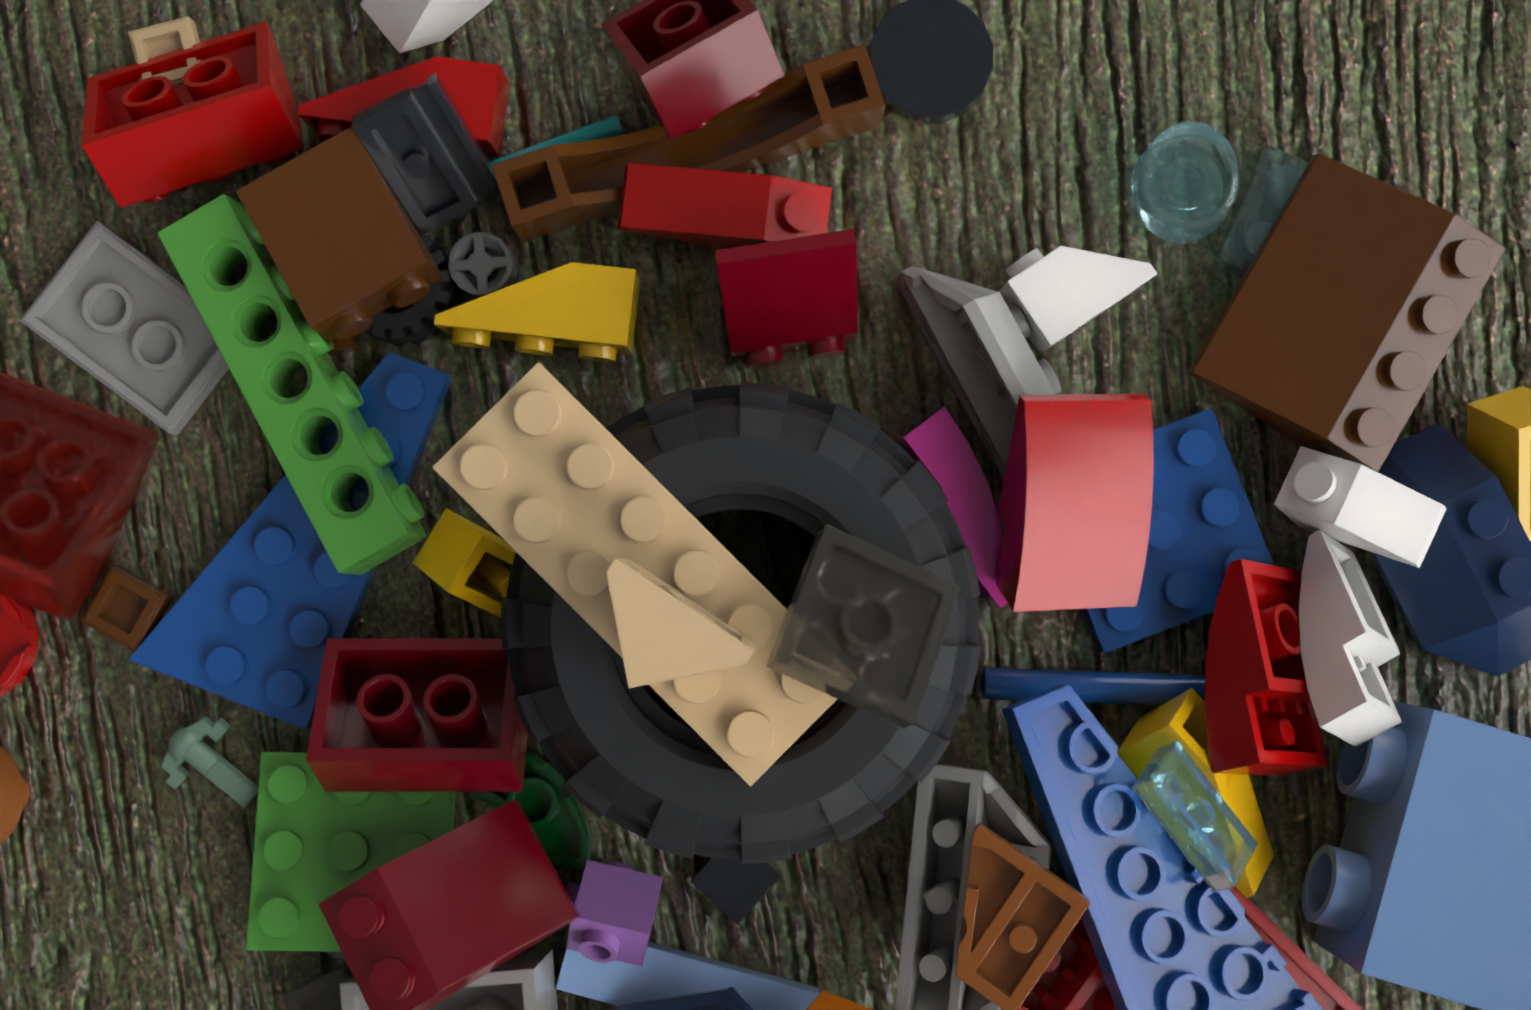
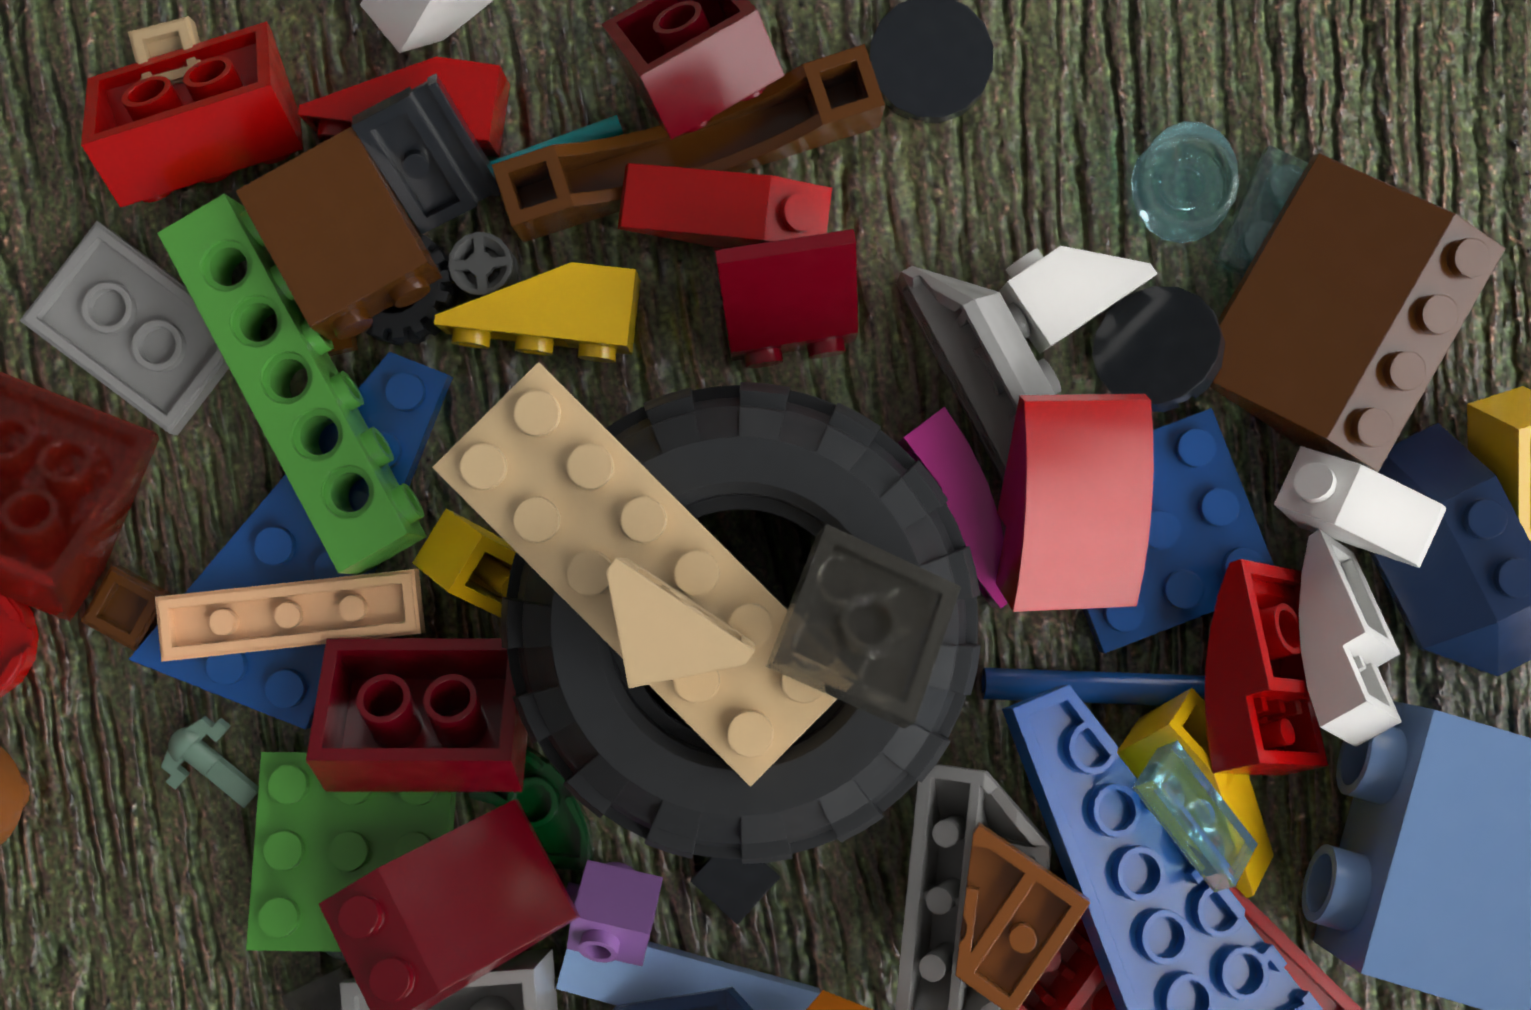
none -> light nougat tile [155,568,425,662]
none -> black tile [1092,286,1225,412]

